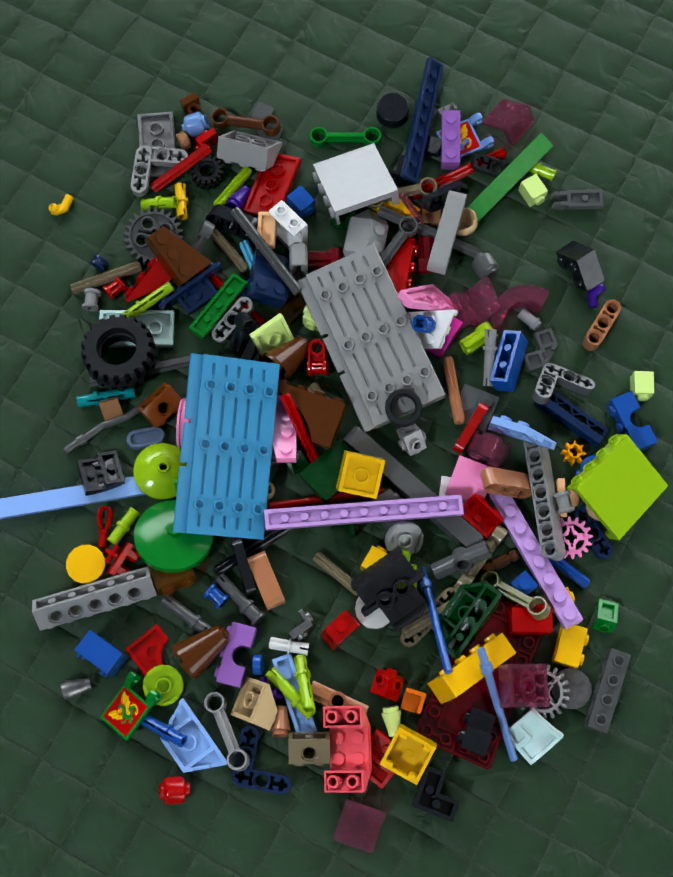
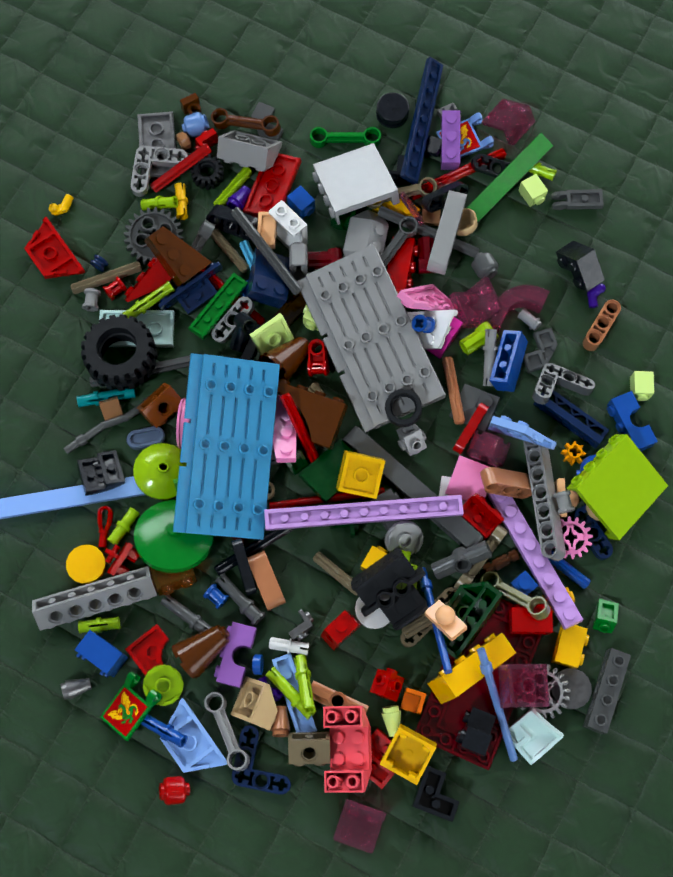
none -> red wing [24,217,85,279]
none -> lime pin [78,617,120,634]
none -> light nougat tile [424,600,467,641]

